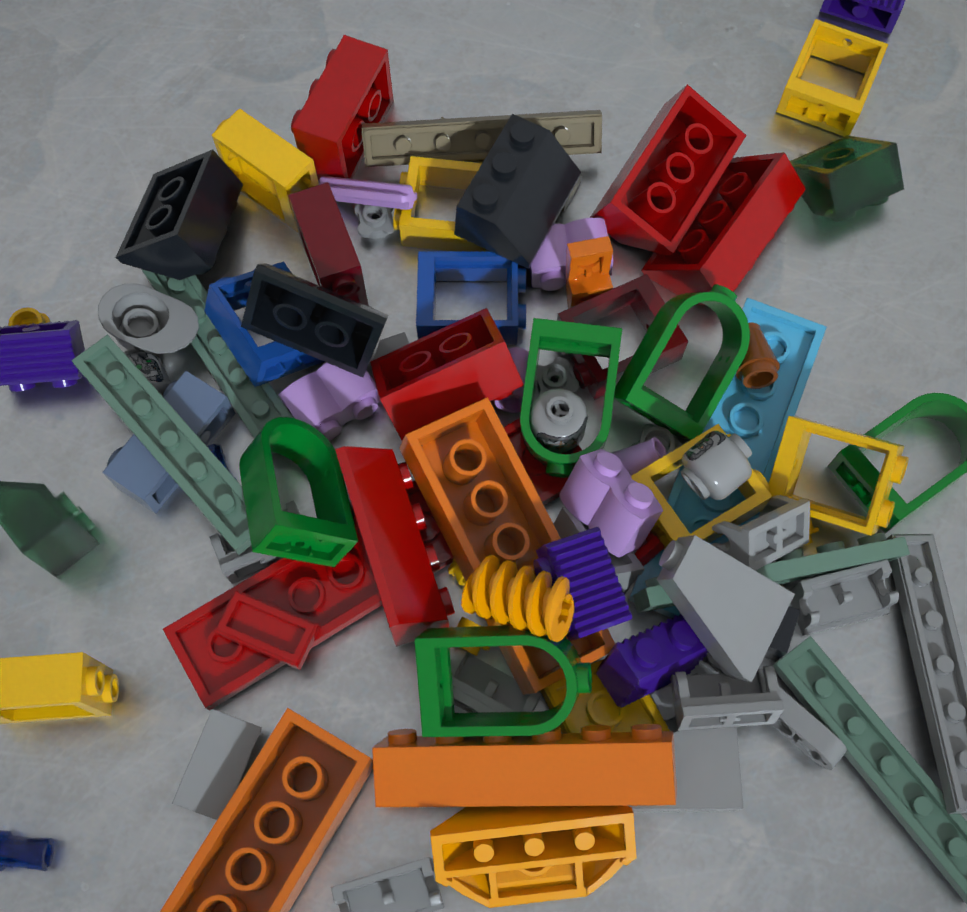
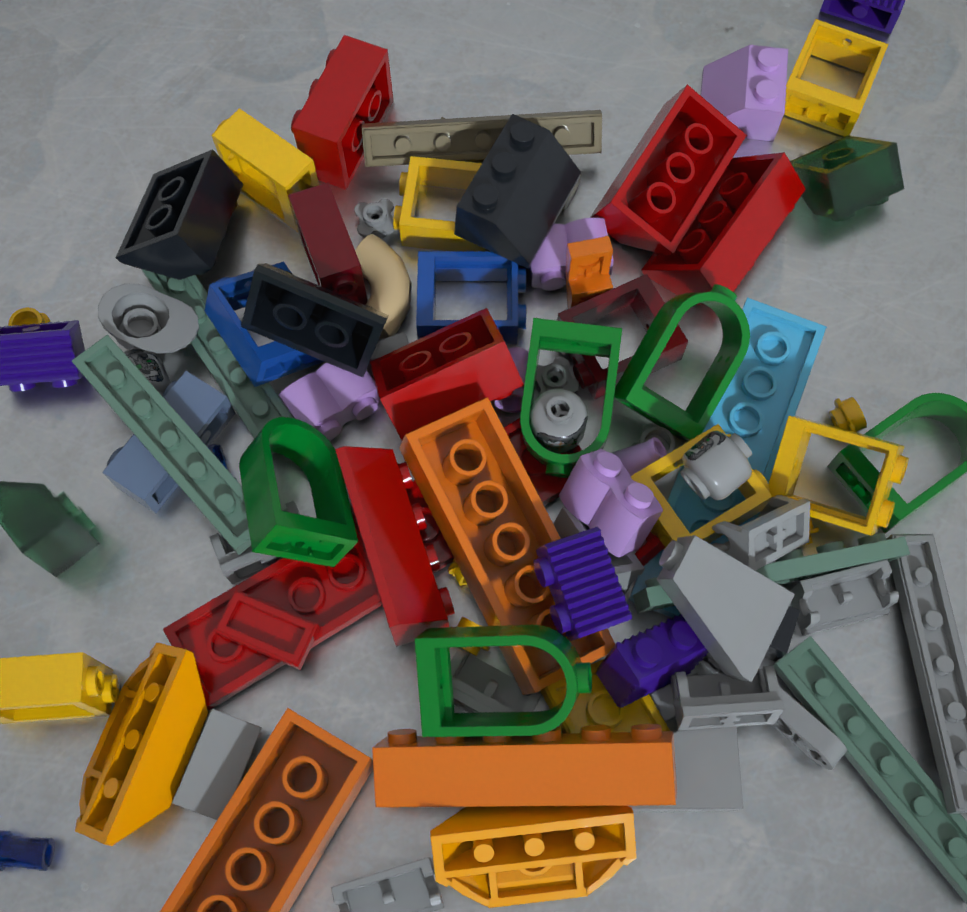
lavender axle [319,176,417,210] -> none
light orange piece [461,555,575,642] -> none
dark orange cone [736,322,780,389] -> none
none -> light orange wedge [75,643,208,846]
none -> tan cylinder [355,234,412,340]
none -> lavender slope [700,45,788,142]
none -> yellow plate [829,397,867,432]

